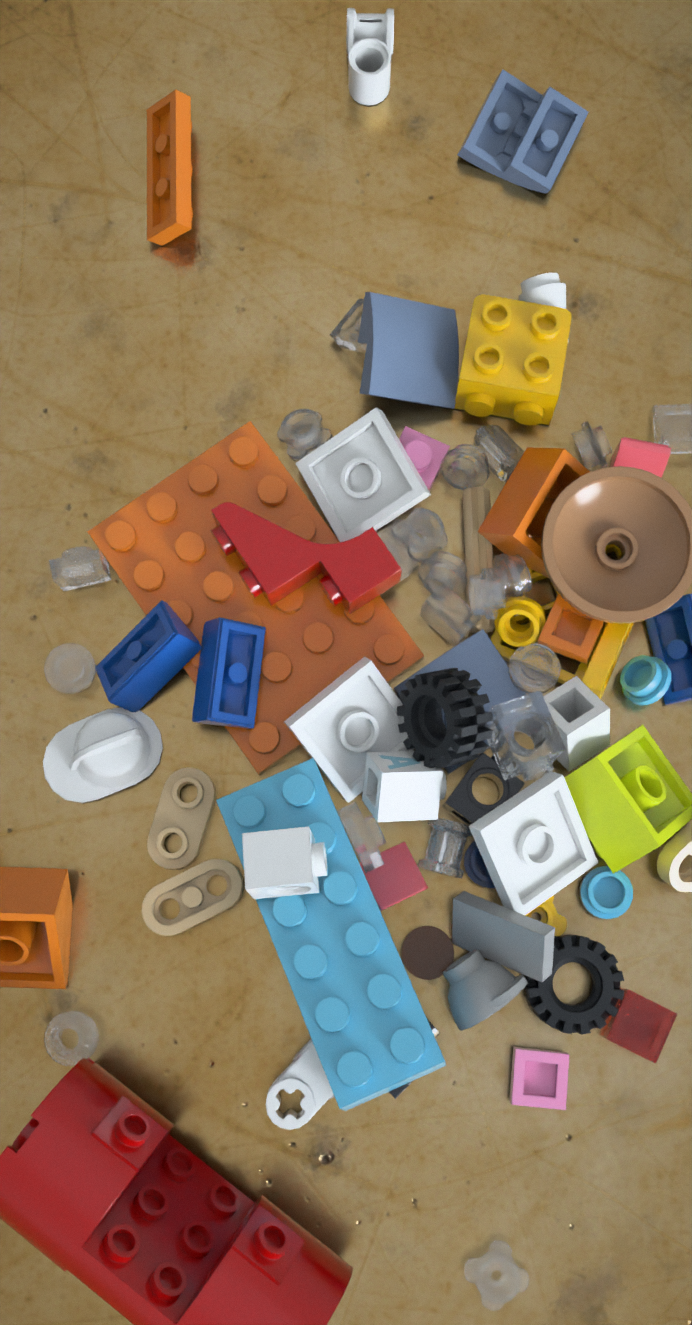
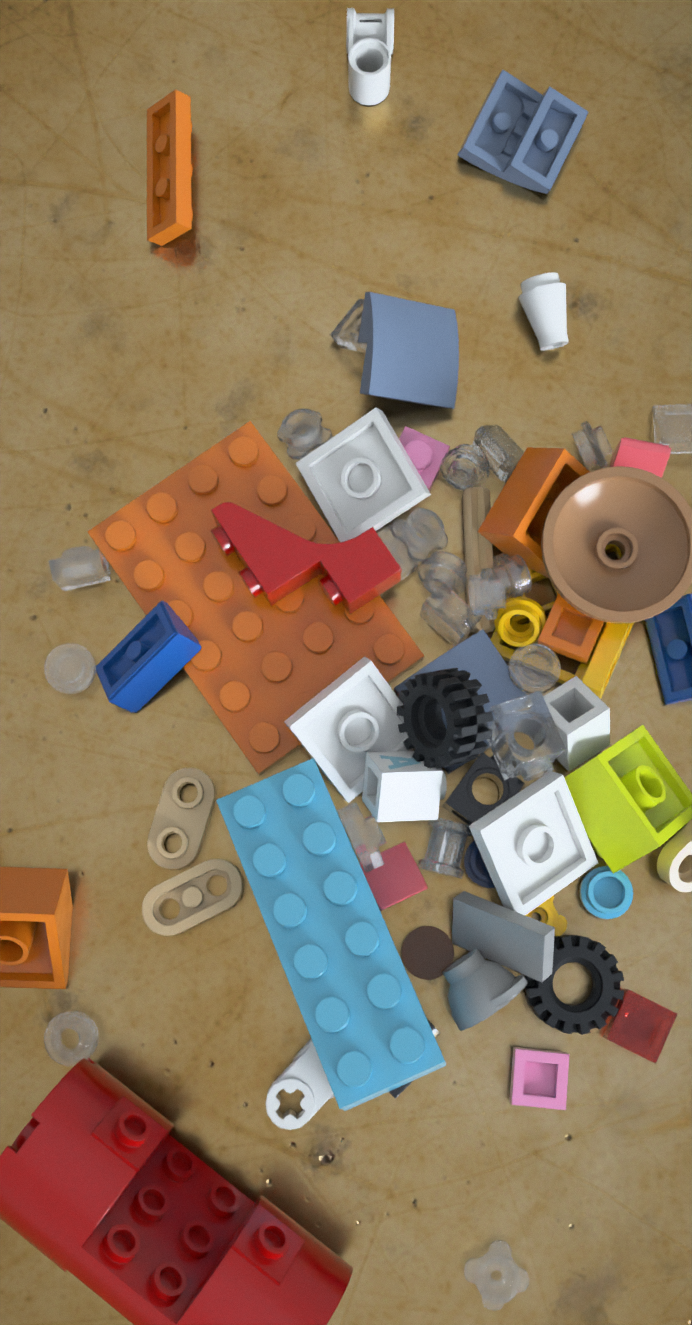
white piece [43,707,163,803] -> none
blue slope [192,617,266,729] -> none
white brick [242,826,327,899] -> none
yellow bracket [455,294,572,425] -> none
medium azure plate [620,655,671,706] -> none

